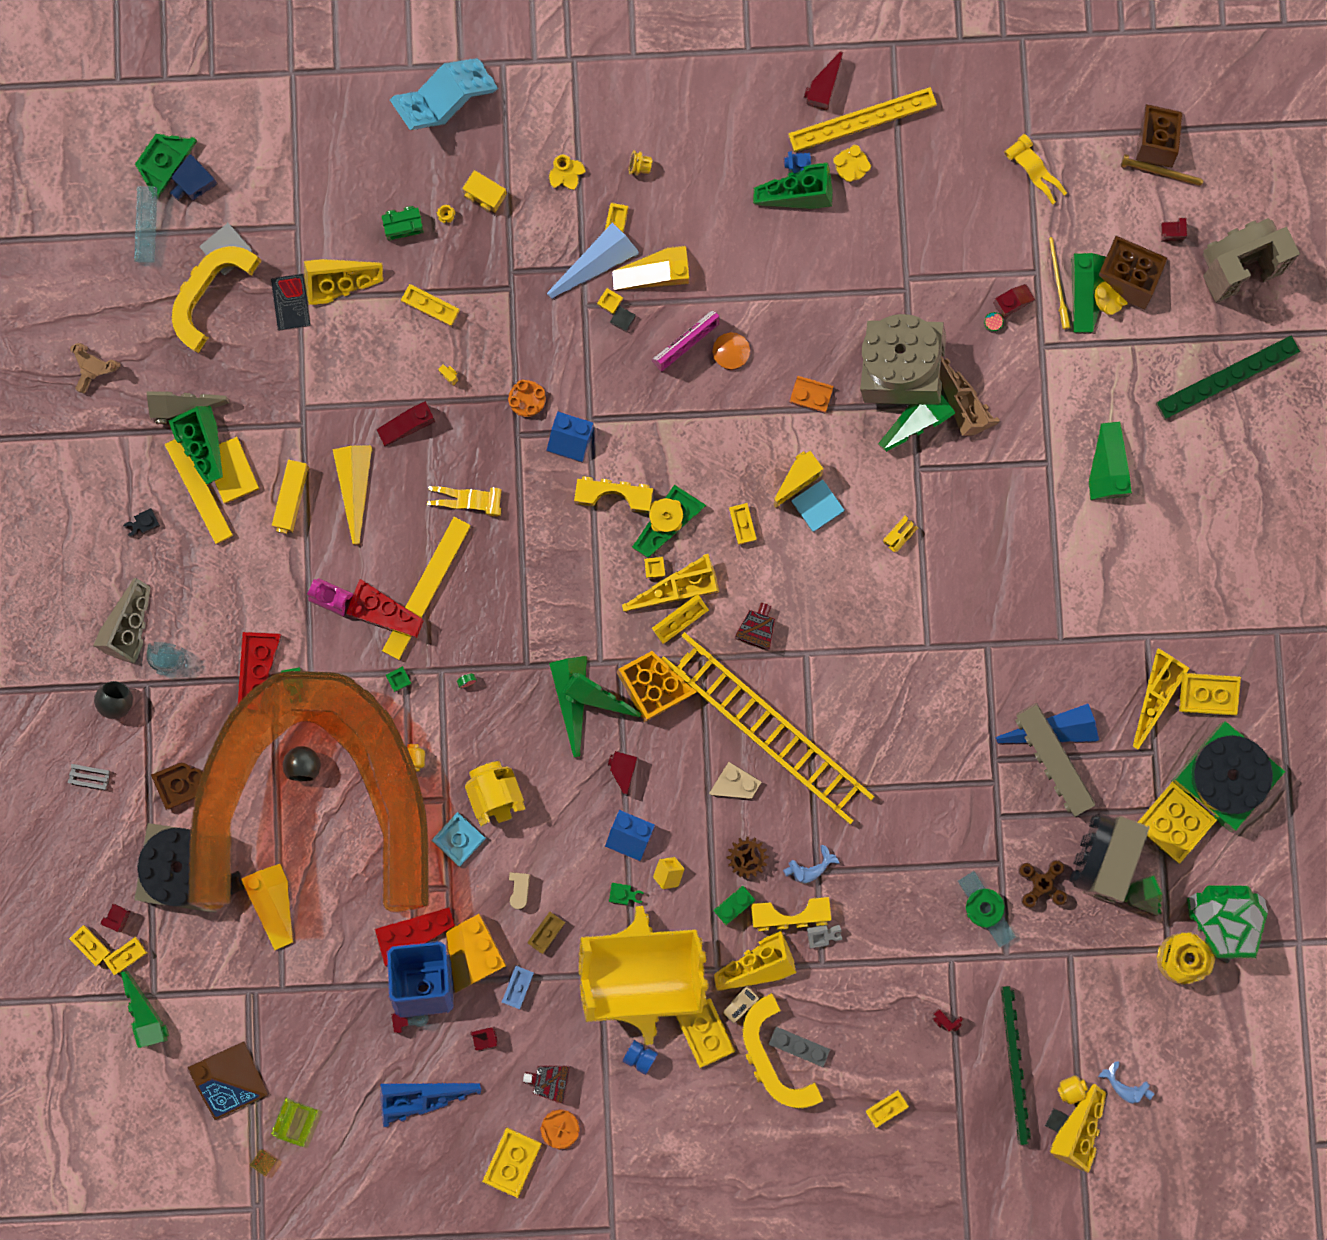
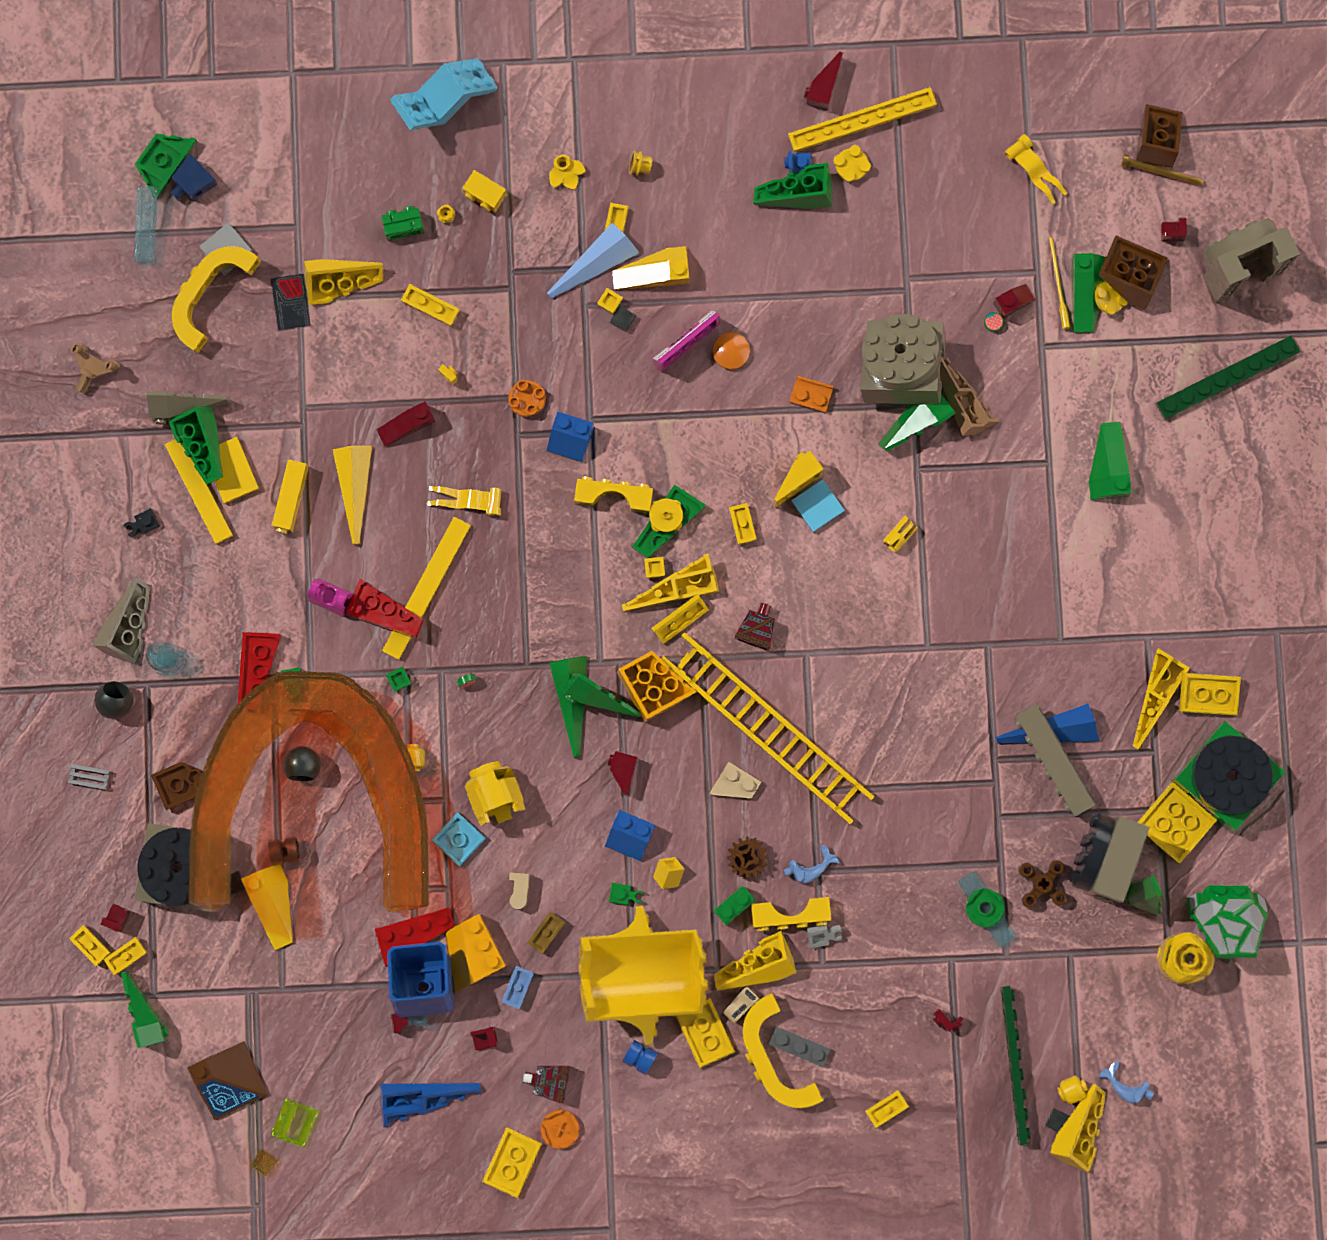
none -> copper wheel [268,837,300,866]

